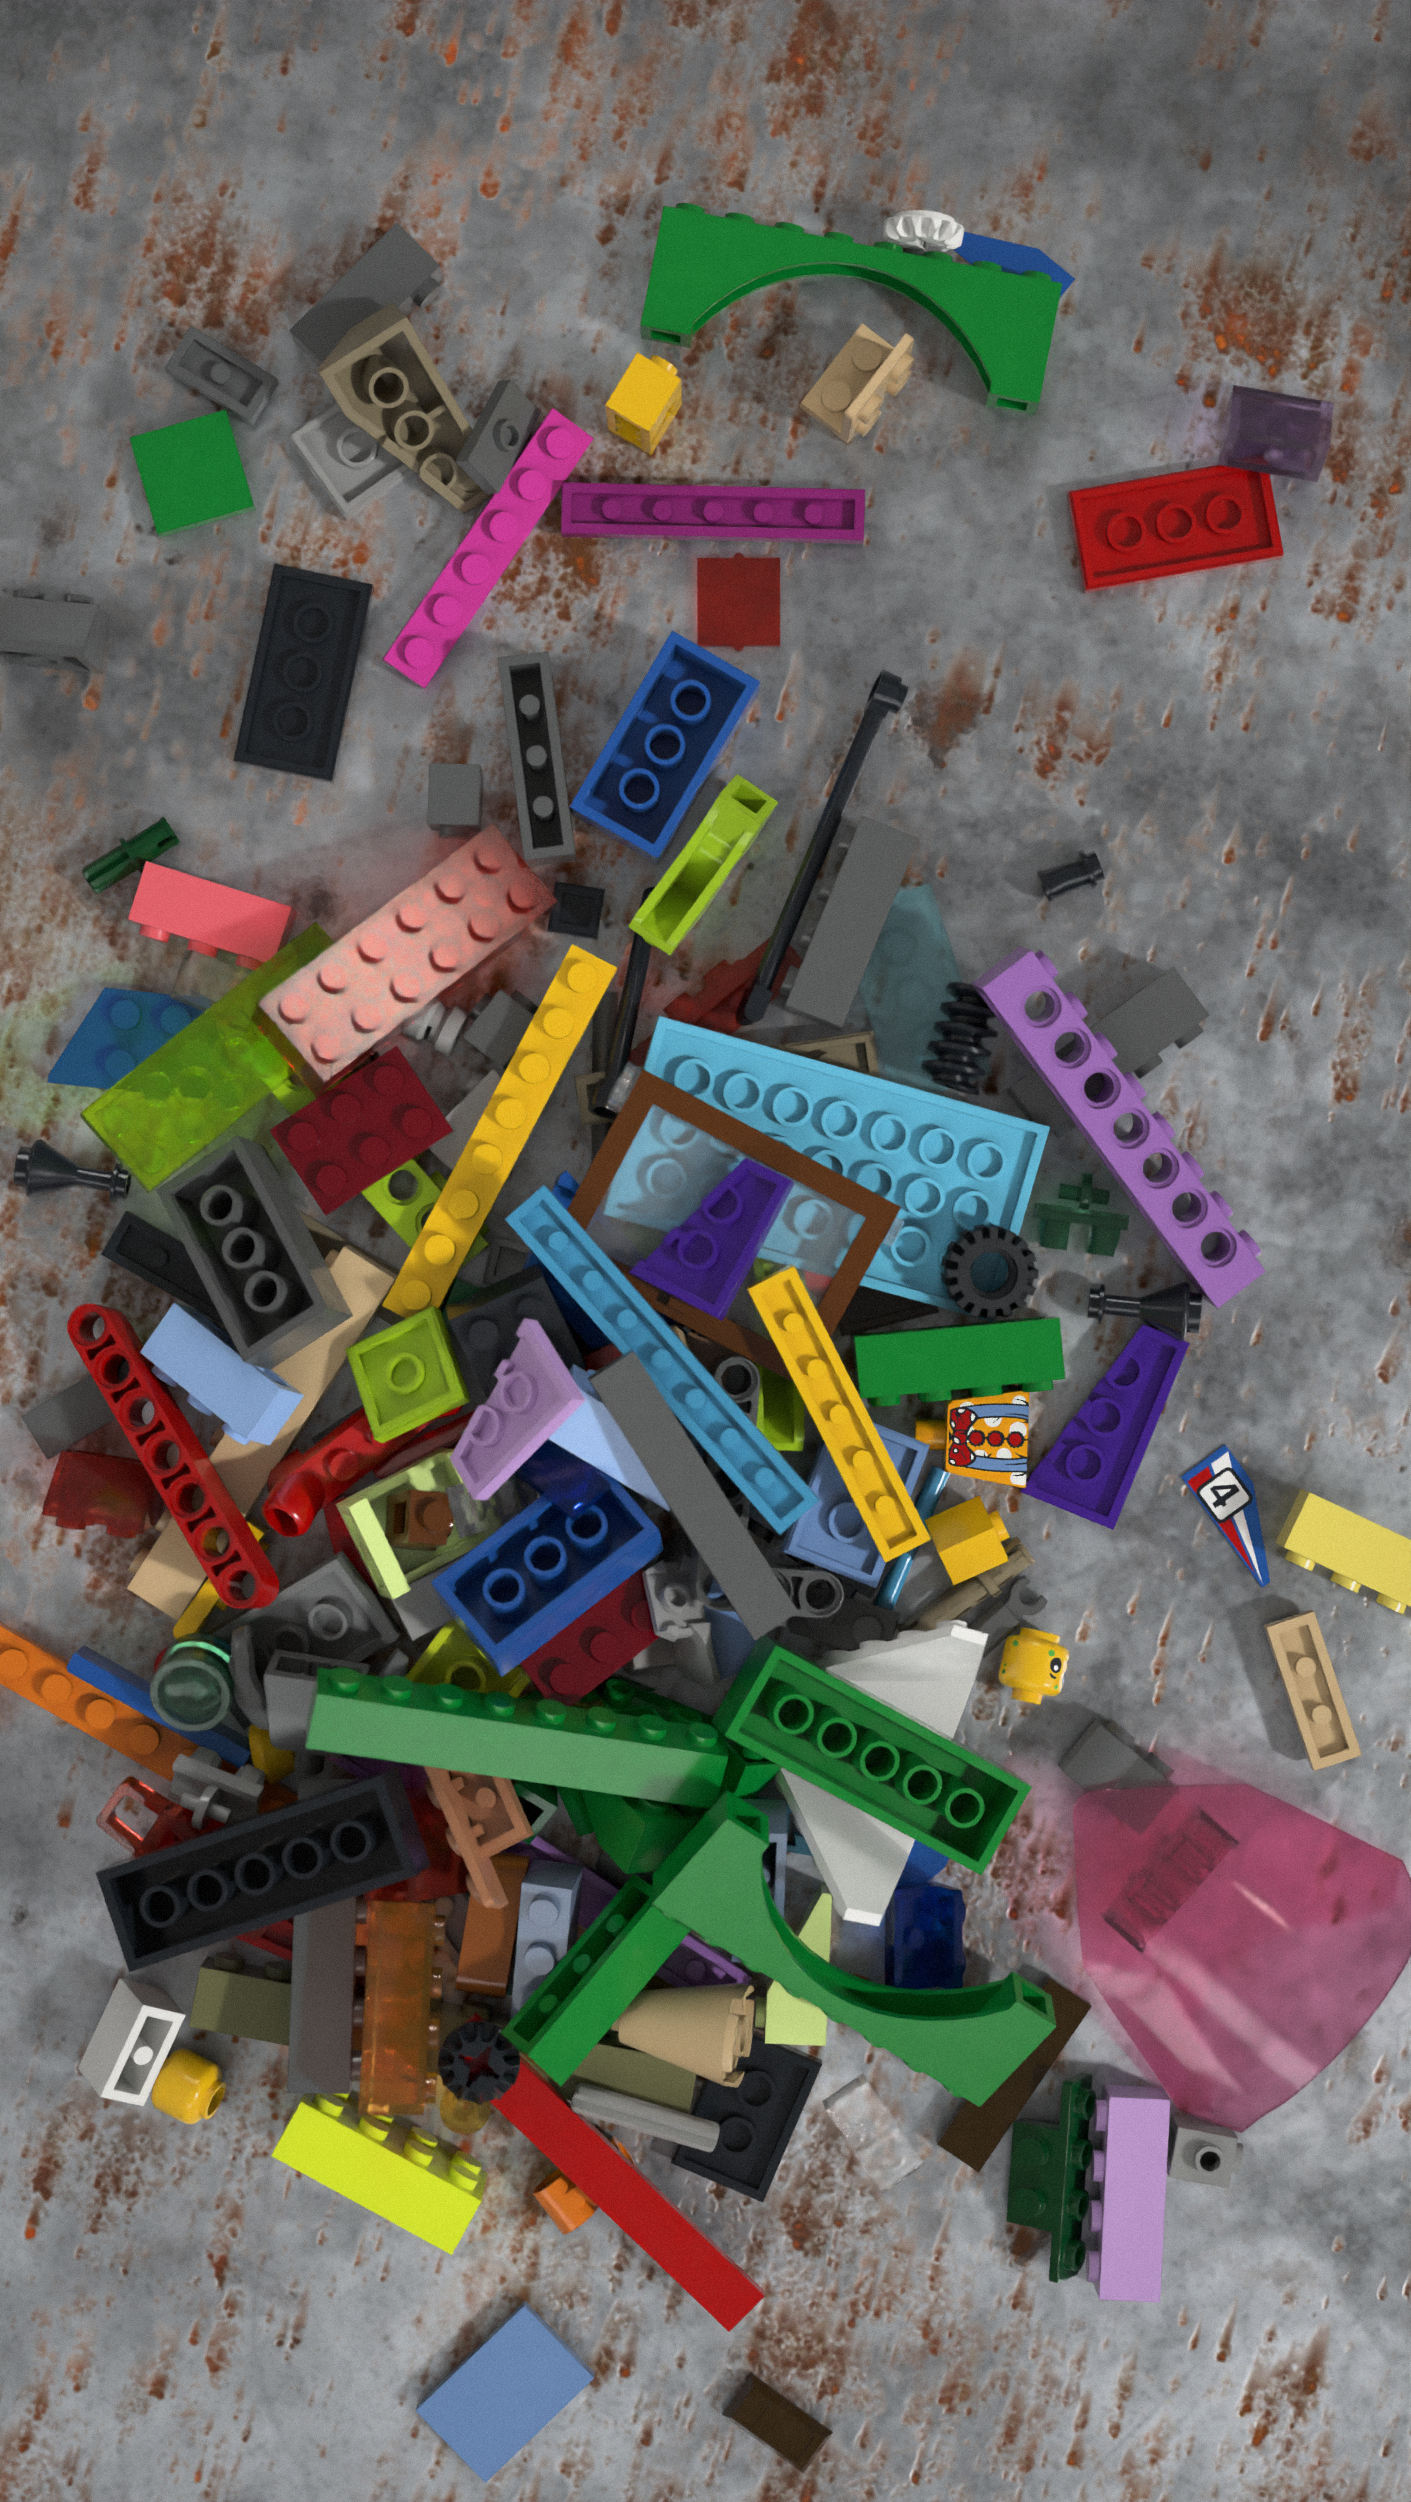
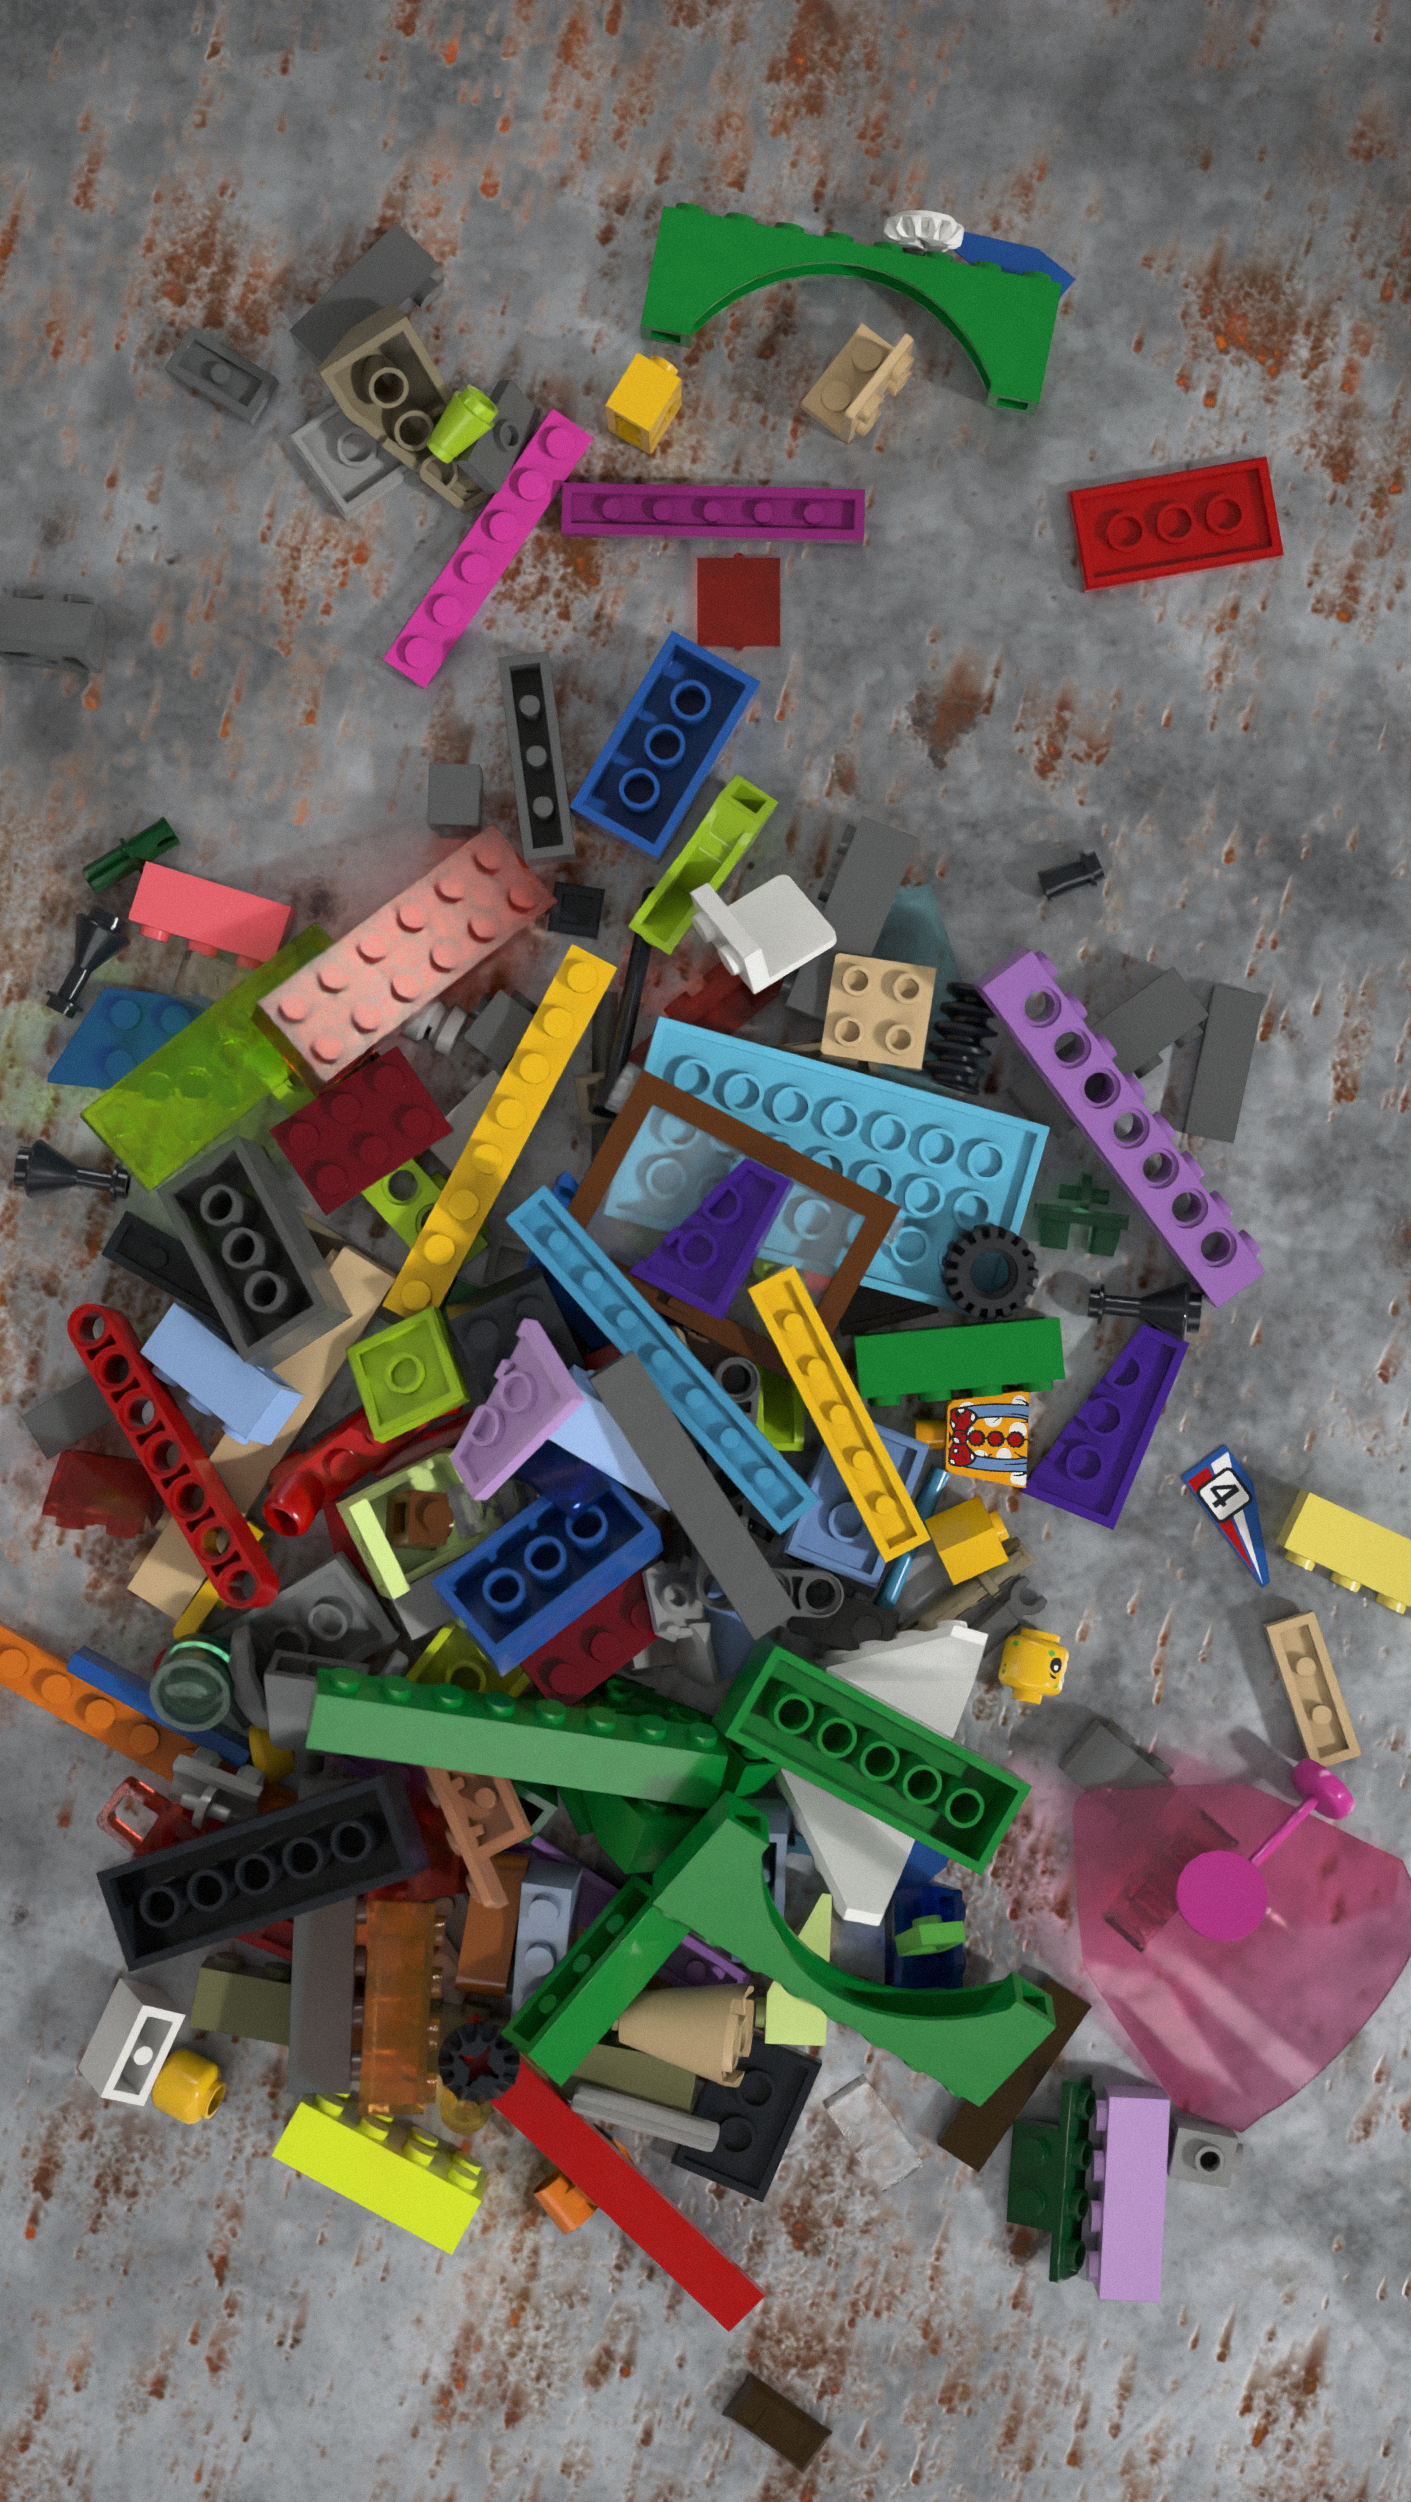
green tile [129,409,256,538] -> none
black tile [233,564,374,784] -> none
medium blue tile [416,2301,595,2483] -> none
black hinge [735,669,909,1026] -> none
clear purple brick [1218,385,1334,482] -> none
none -> black piece [46,905,131,1019]
none -> lime cone [426,385,499,464]
none -> white bracket [690,875,837,995]
none -> tan bracket [820,953,937,1072]
none -> bright green plate [895,1915,966,1957]
none -> dark pink piece [1175,1758,1355,1942]
none -> dark grey tile [1182,985,1264,1143]

